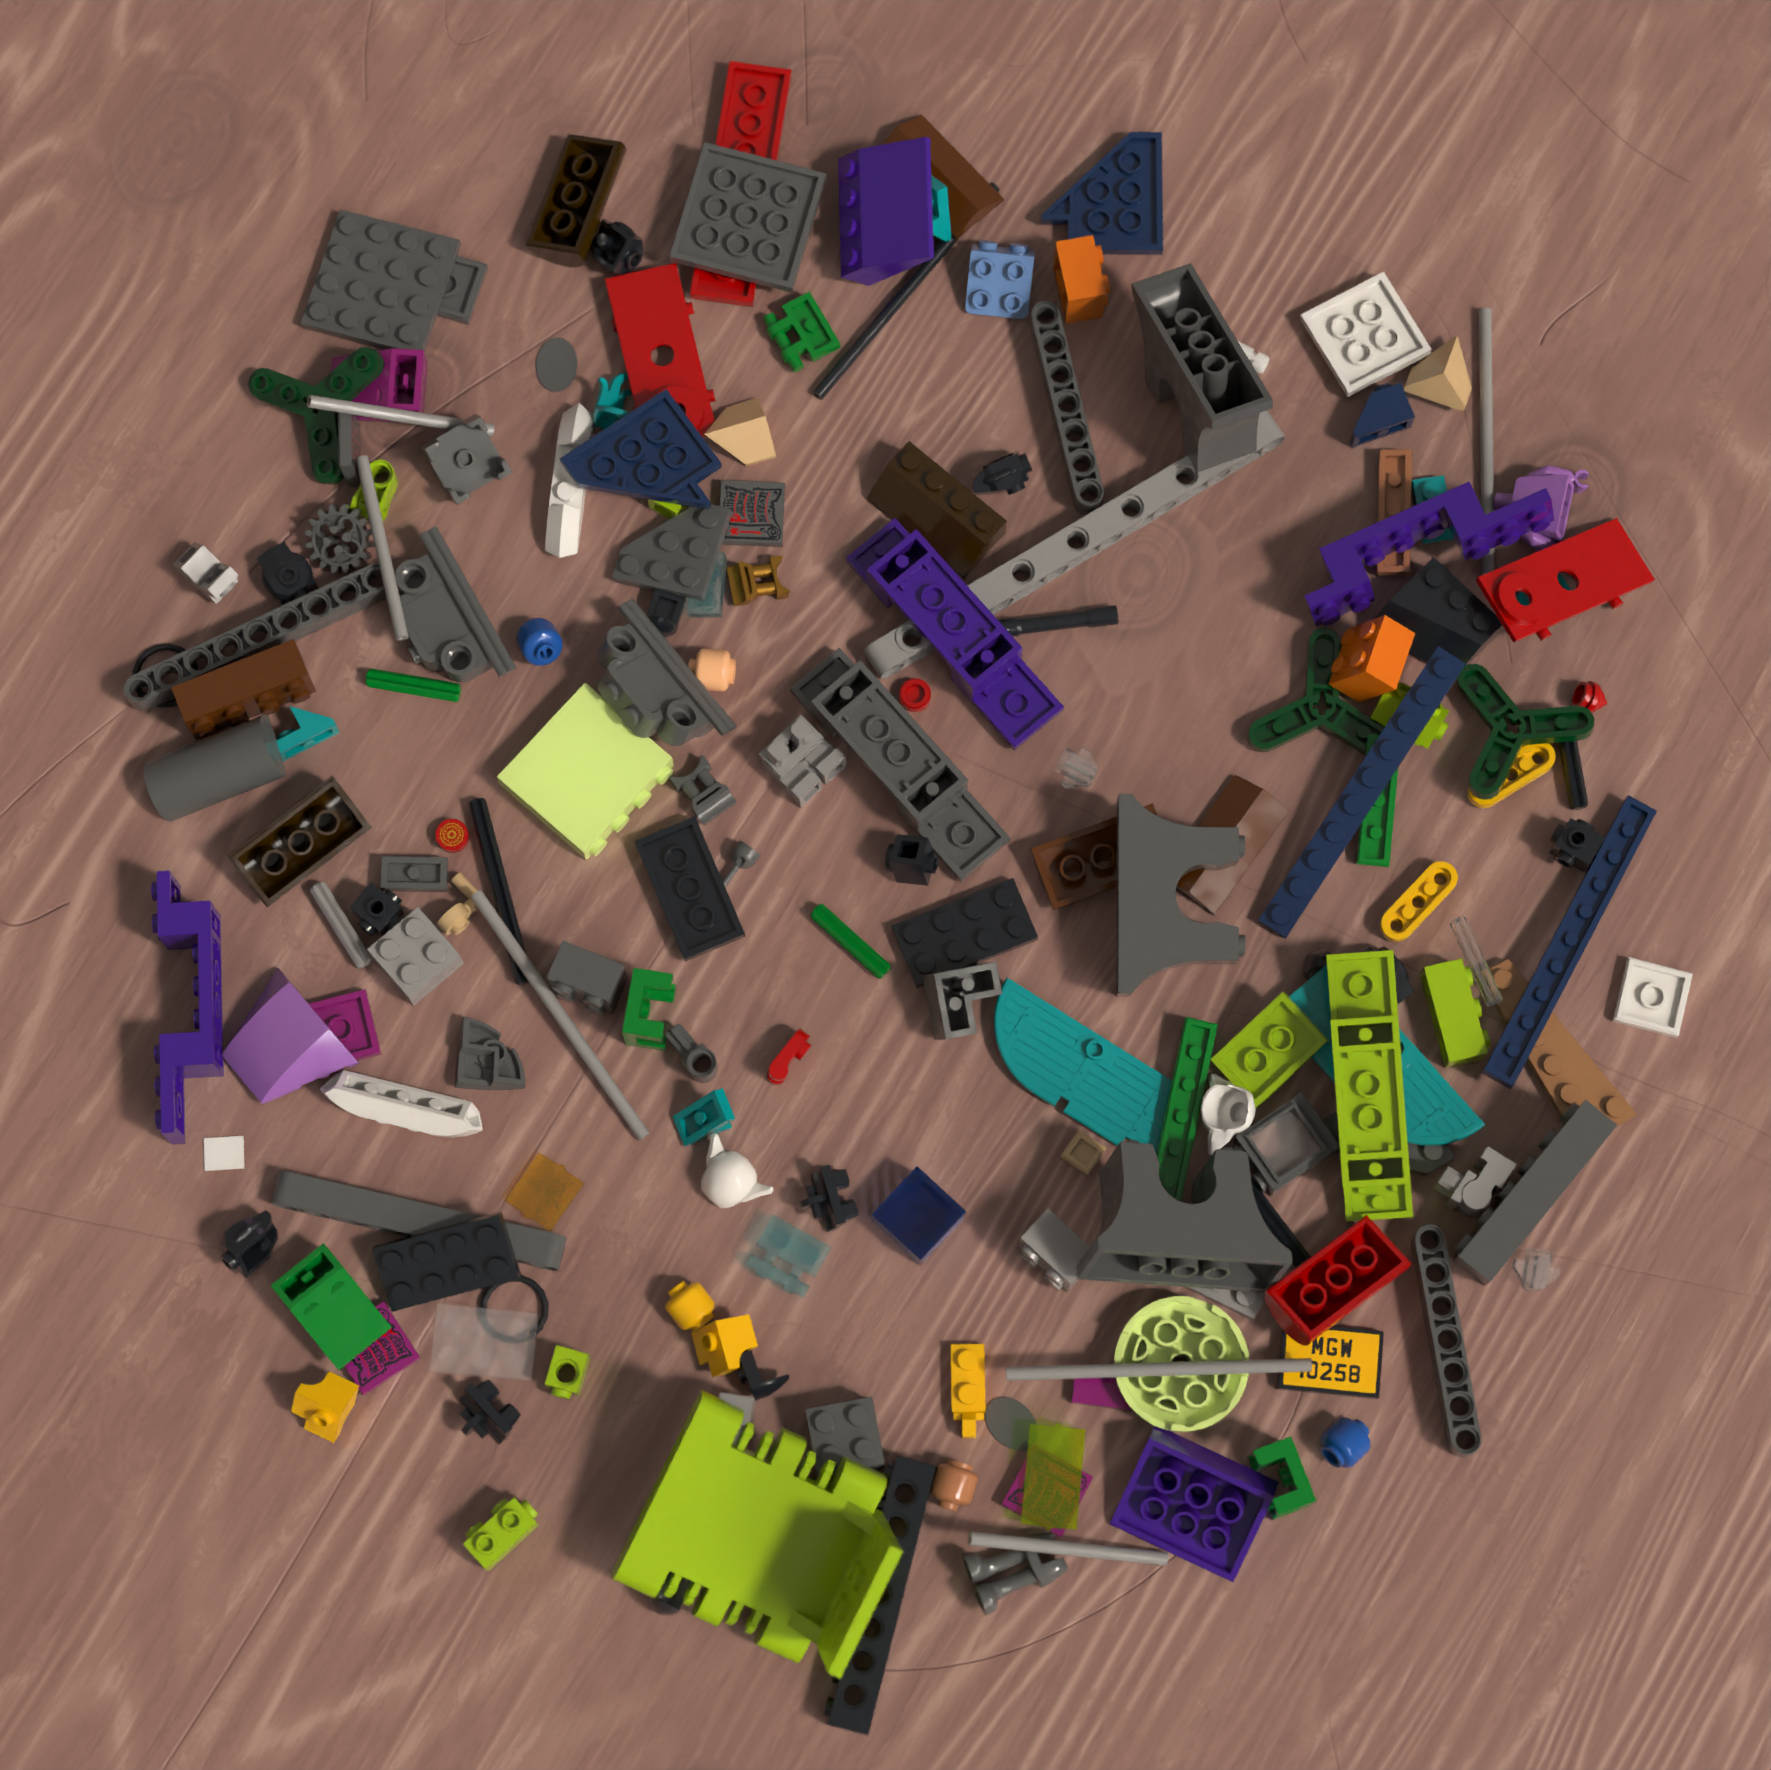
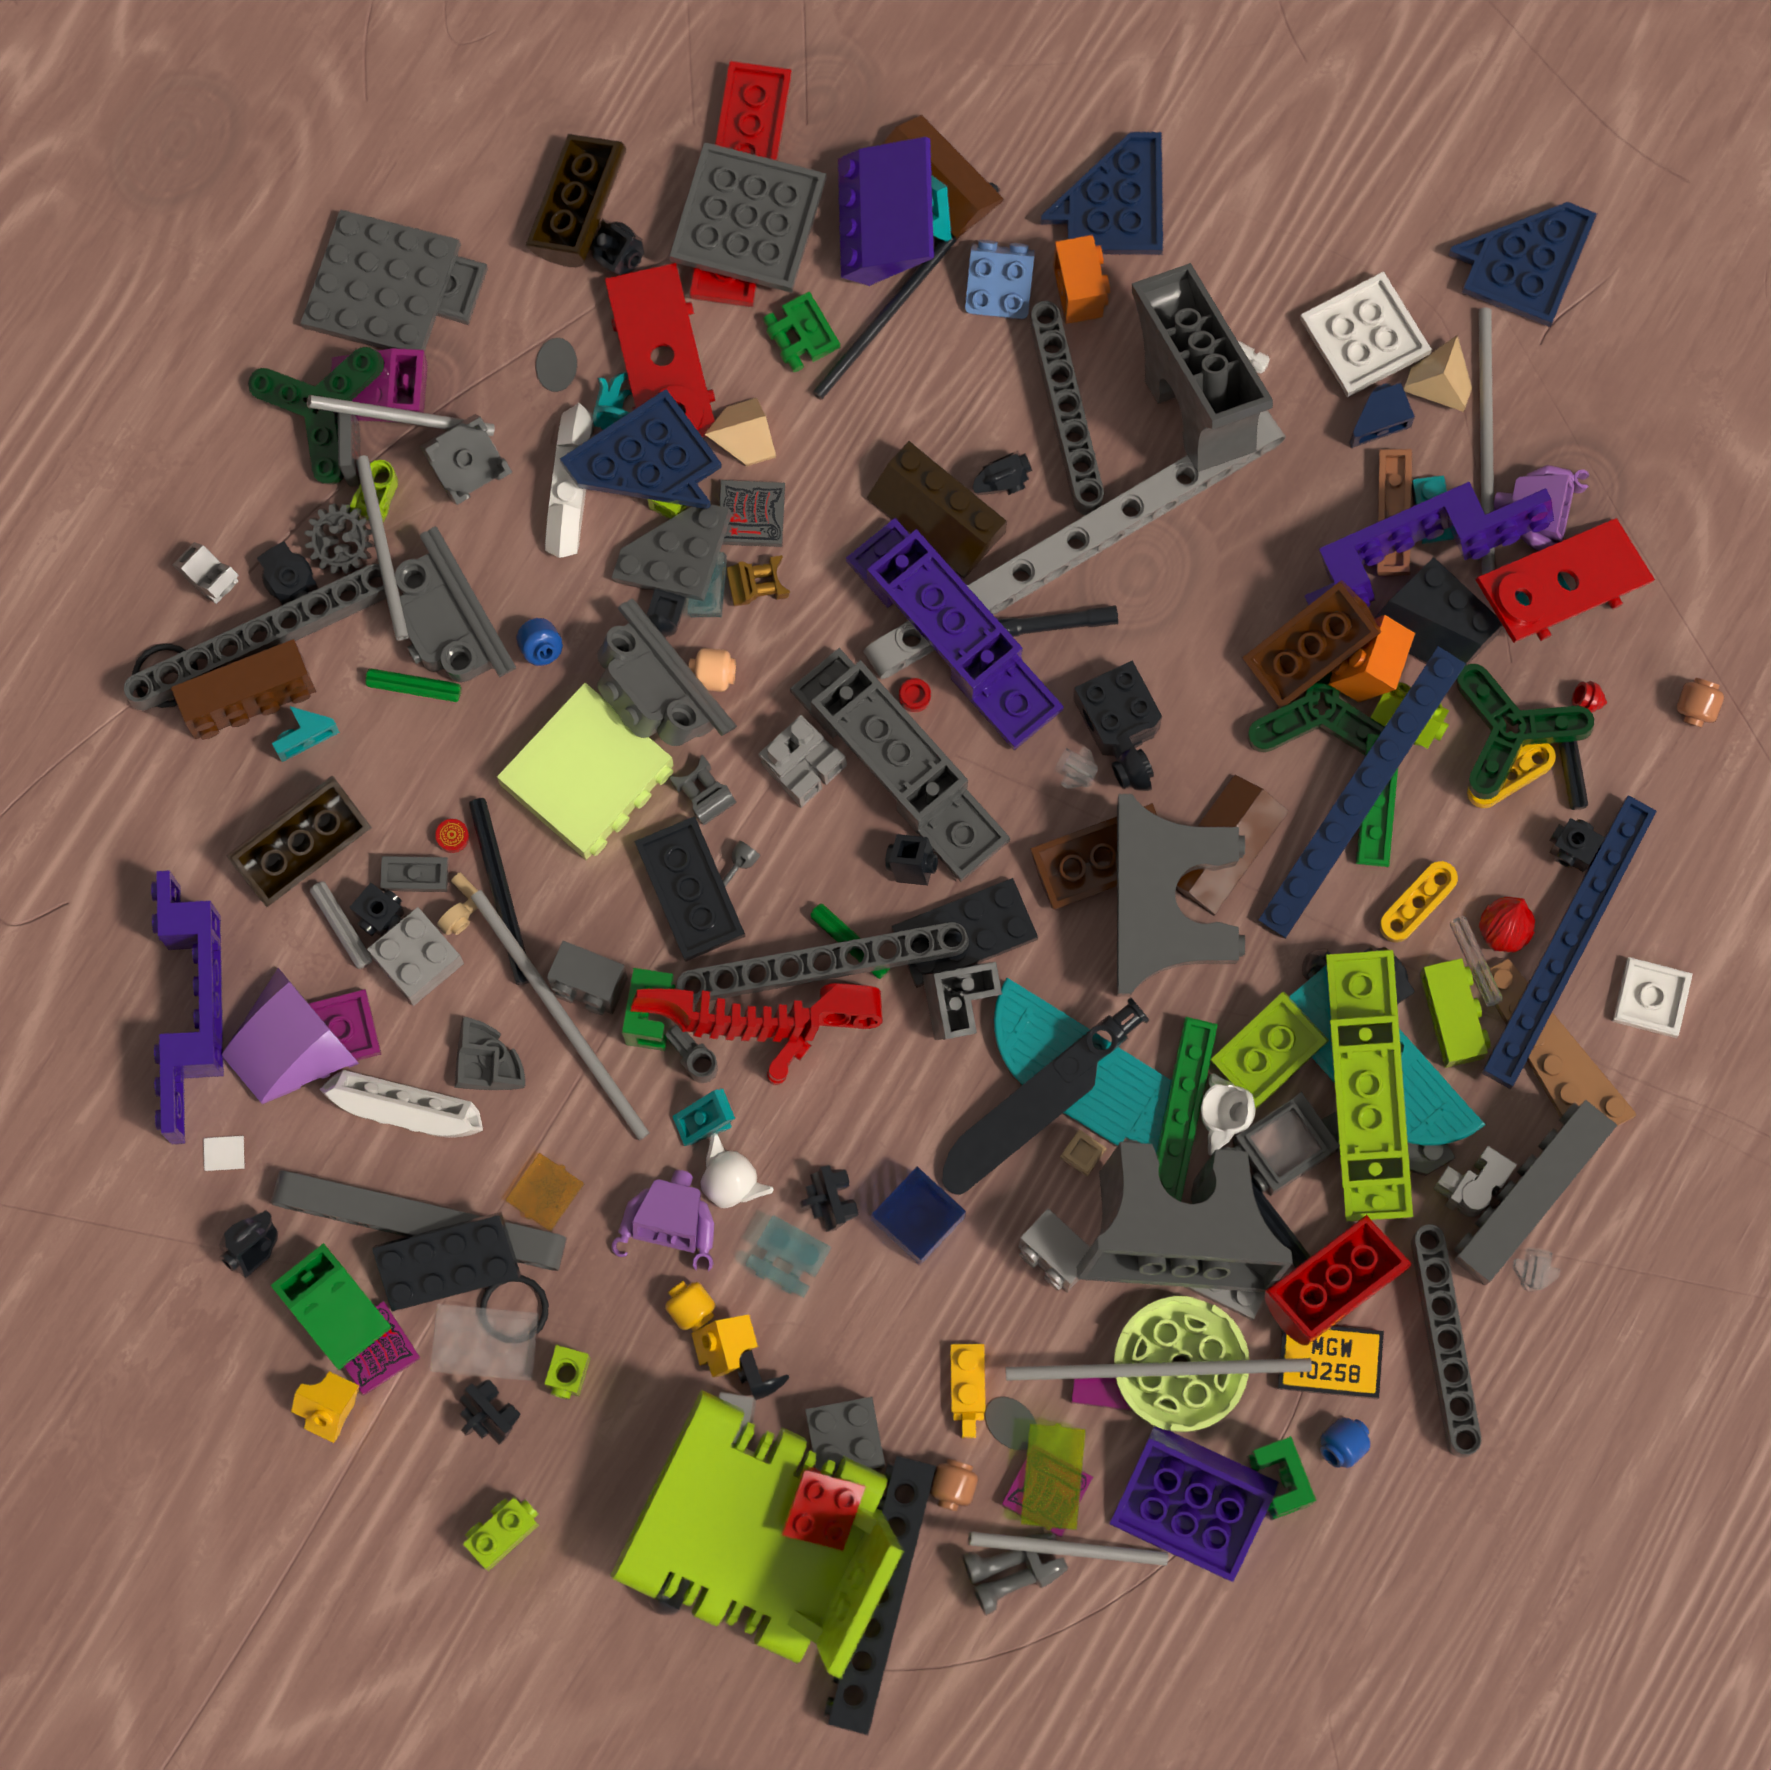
dark grey brick [143,714,287,822] -> none
none -> medium lavender torso [611,1170,714,1271]
none -> red piece [631,983,883,1042]
none -> dark grey beam [677,922,969,1003]
none -> red hinge [781,1467,866,1551]
none -> black piece [942,997,1150,1195]
none -> black brick [1073,660,1162,791]
none -> reddish brown slope [1242,580,1381,708]
none -> dark blue wing [1448,202,1597,328]
none -> red hair [1479,897,1535,953]
none -> nougat head [1677,677,1724,728]

